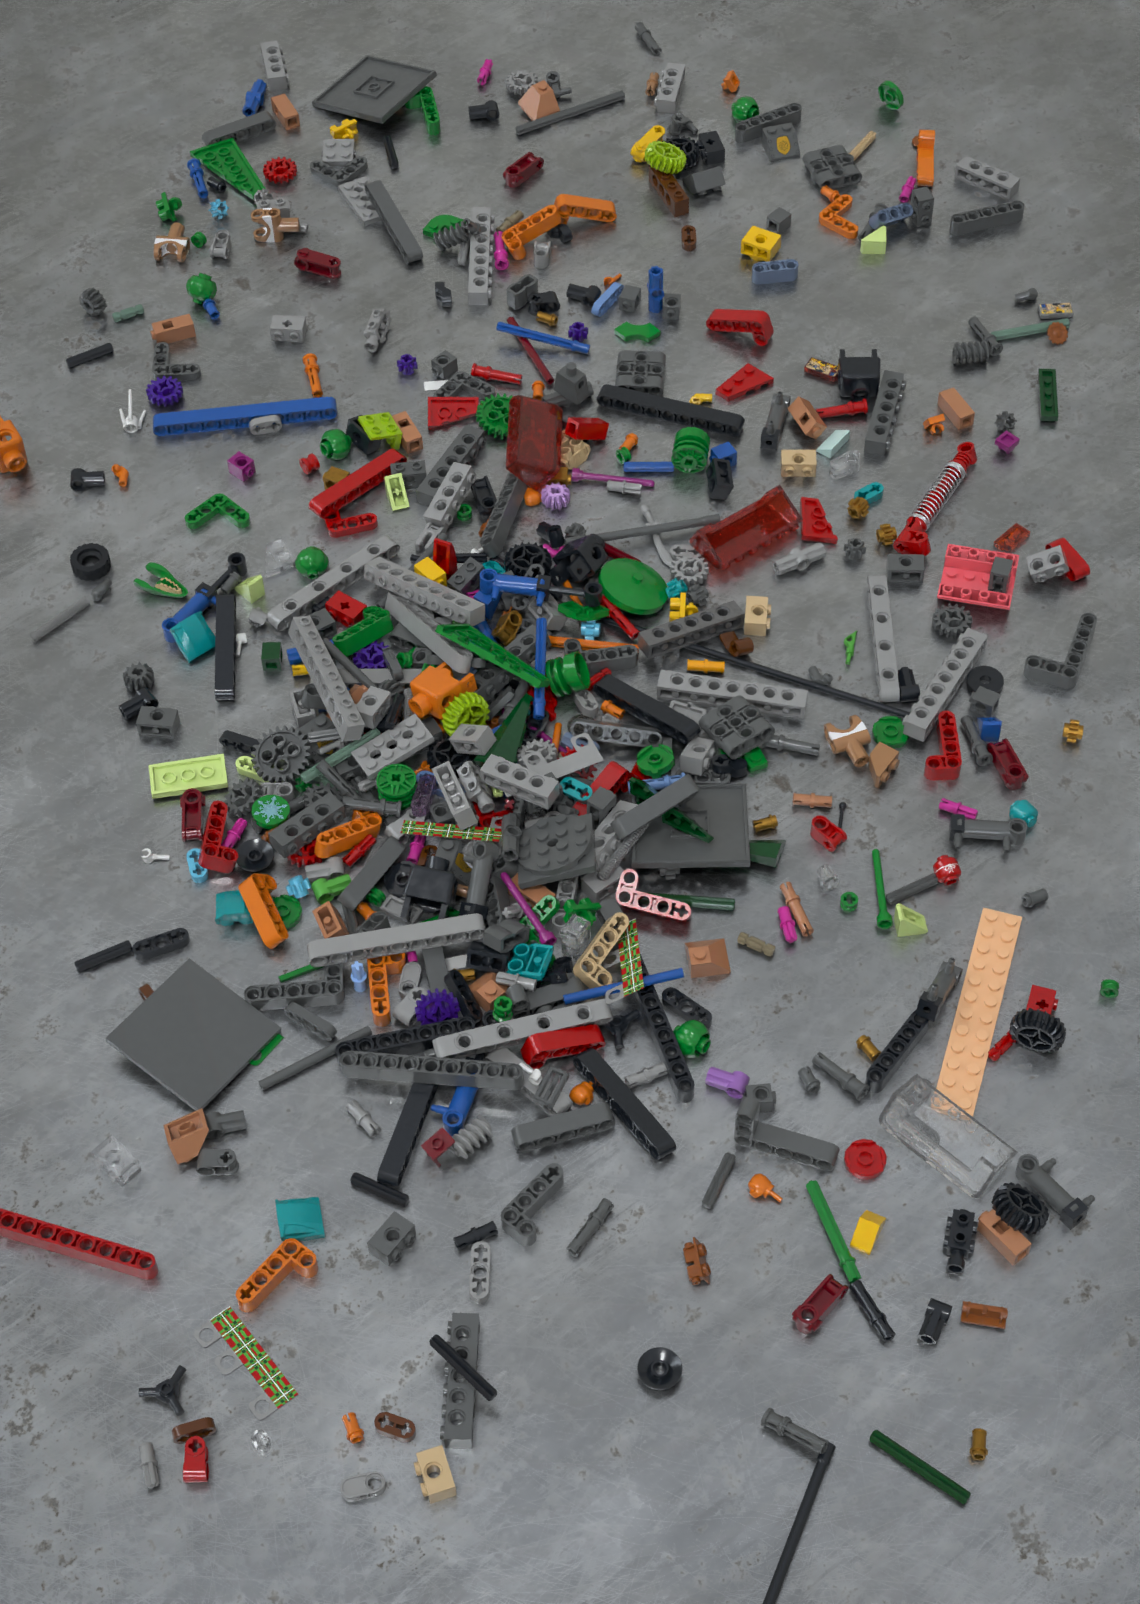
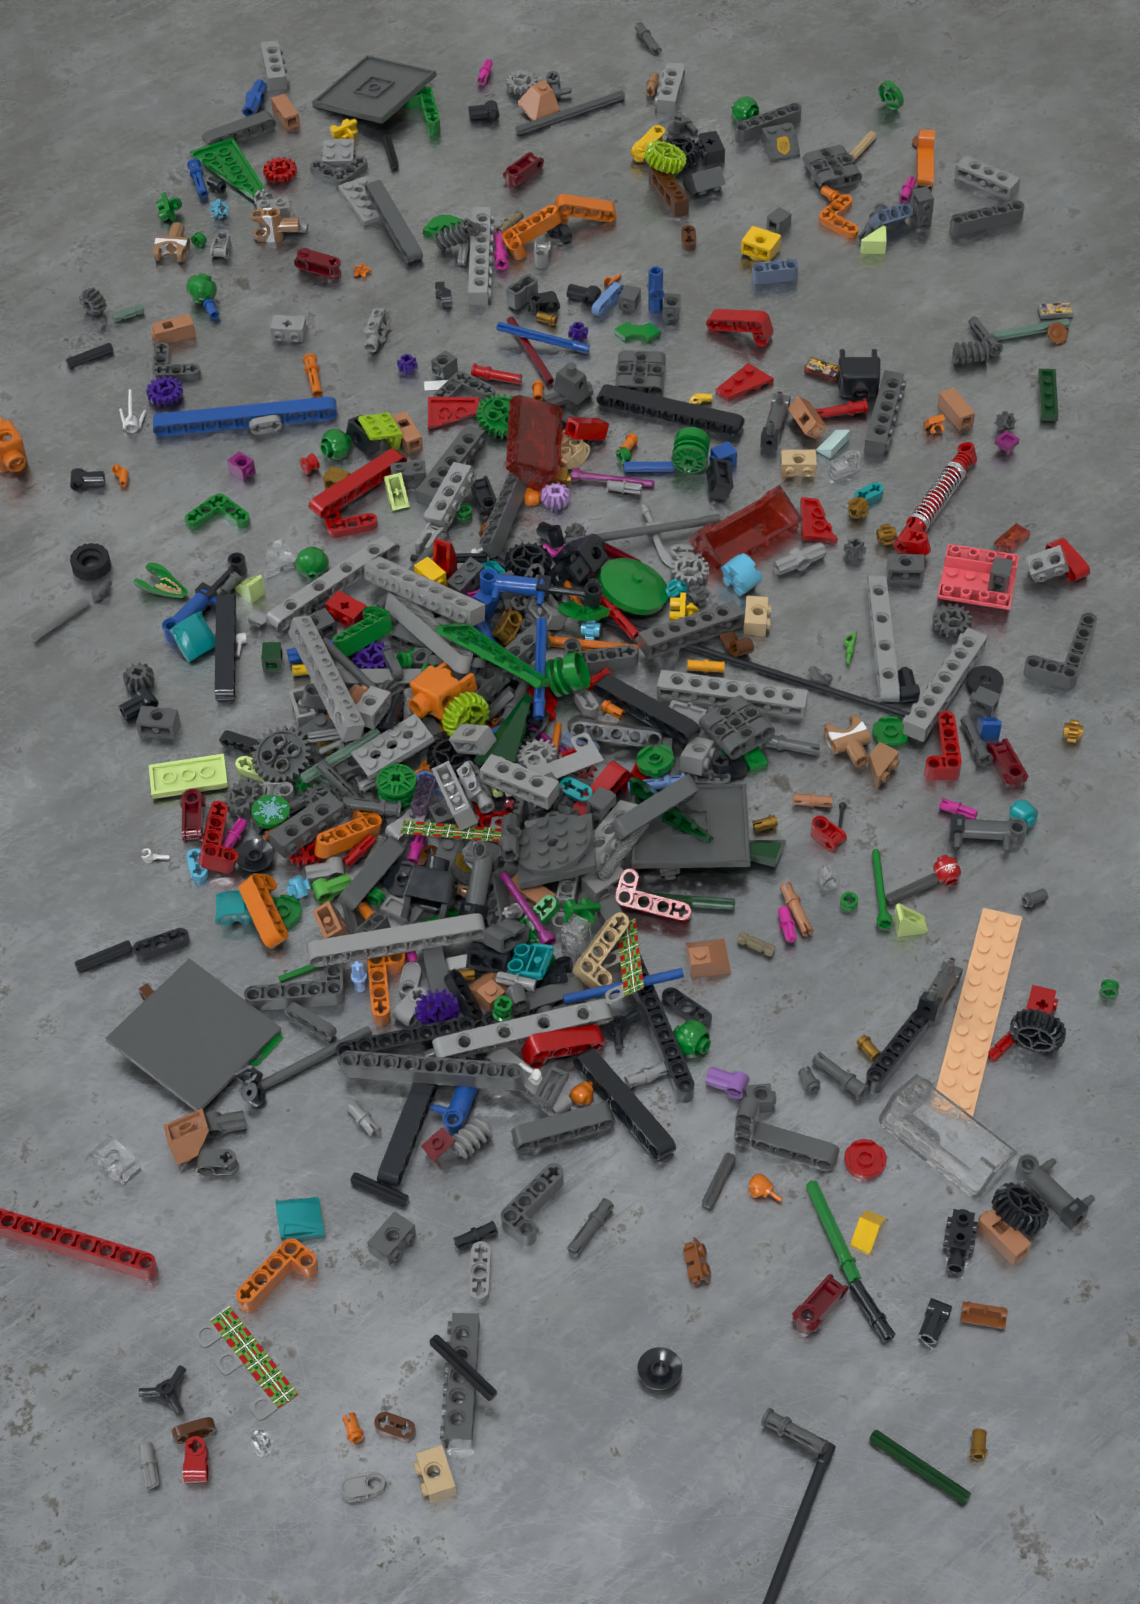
orange tile [721,70,740,93] -> none
dark grey arm [1015,288,1038,302] -> none
none -> black leg [235,1065,266,1107]
none -> orange plant [353,263,372,279]
none -> medium azure brick [721,553,762,597]

